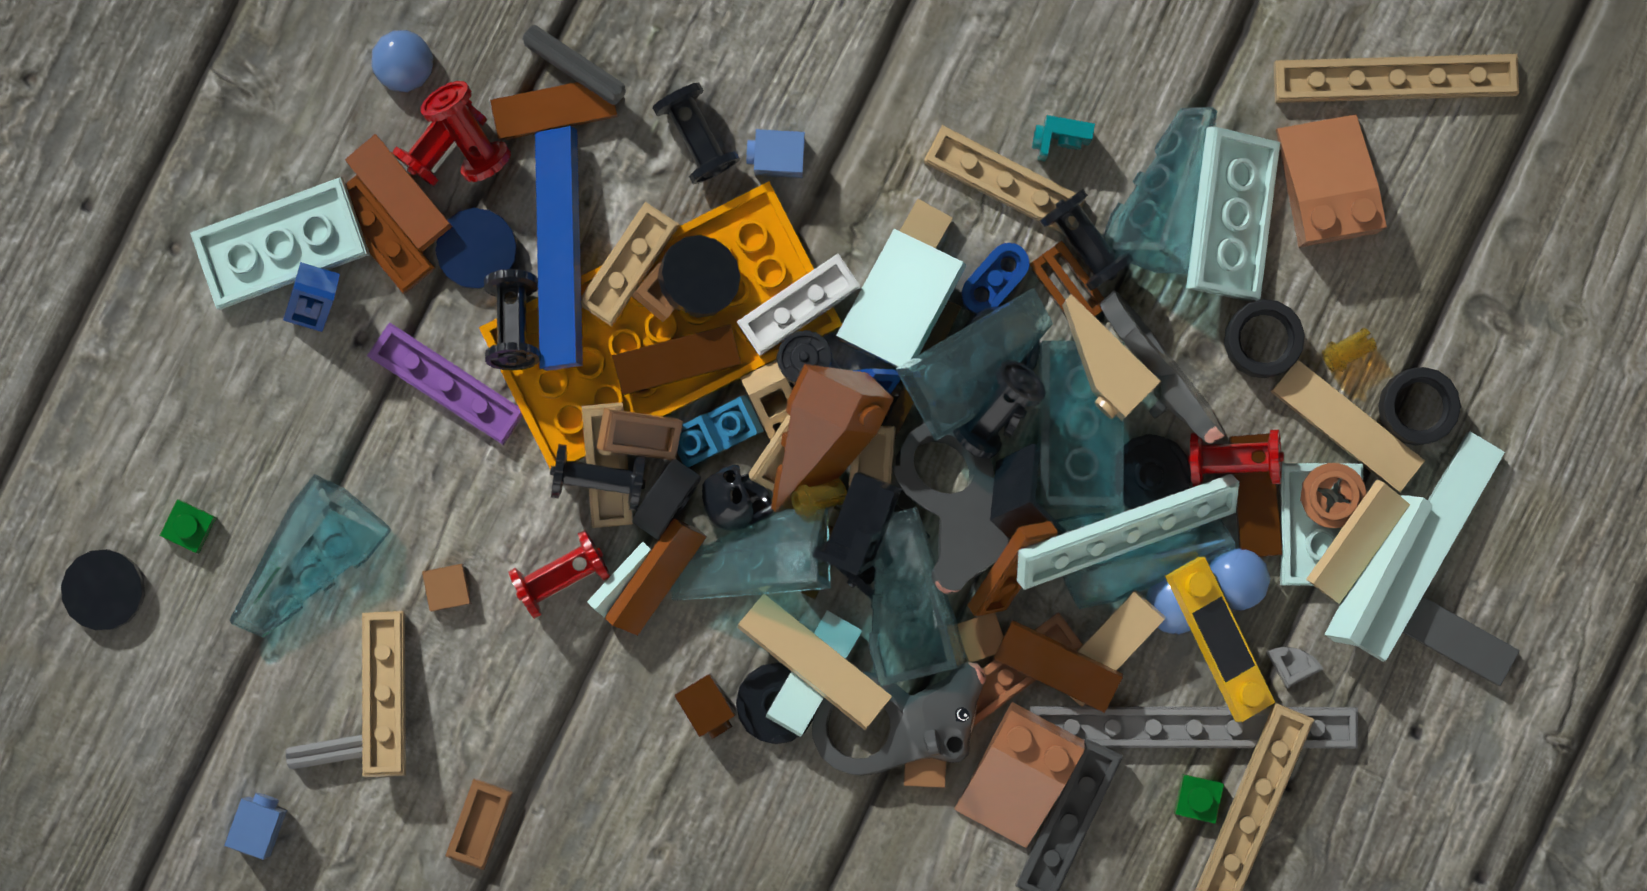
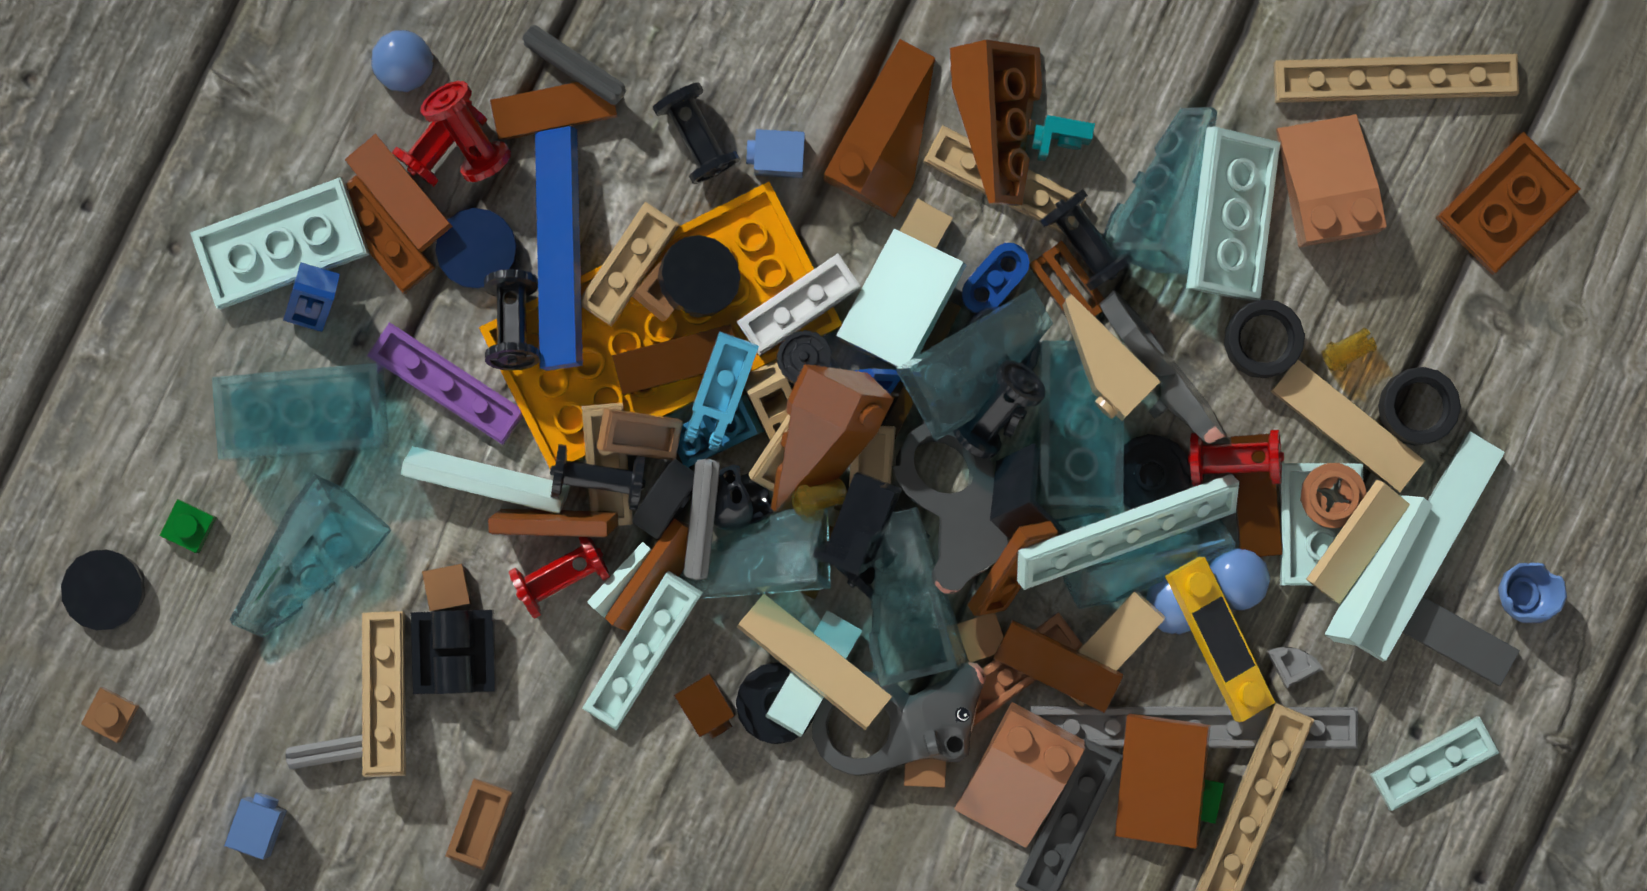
none -> medium nougat plate [81,687,139,743]
none -> clear light blue brick [212,363,390,462]
none -> light aqua tile [401,446,570,514]
none -> black plate [411,610,497,694]
none -> dark orange tile [488,509,619,537]
none -> light aqua tile [582,571,703,730]
none -> medium azure hinge [684,331,759,452]
none -> light grey axle [684,459,720,580]
none -> dark orange wedge [824,39,935,219]
none -> dark orange wedge [950,40,1042,206]
none -> dark orange tile [1115,713,1211,849]
none -> light aqua tile [1370,716,1499,811]
none -> dark orange tile [1436,132,1581,275]
none -> medium blue hair [1498,563,1567,623]

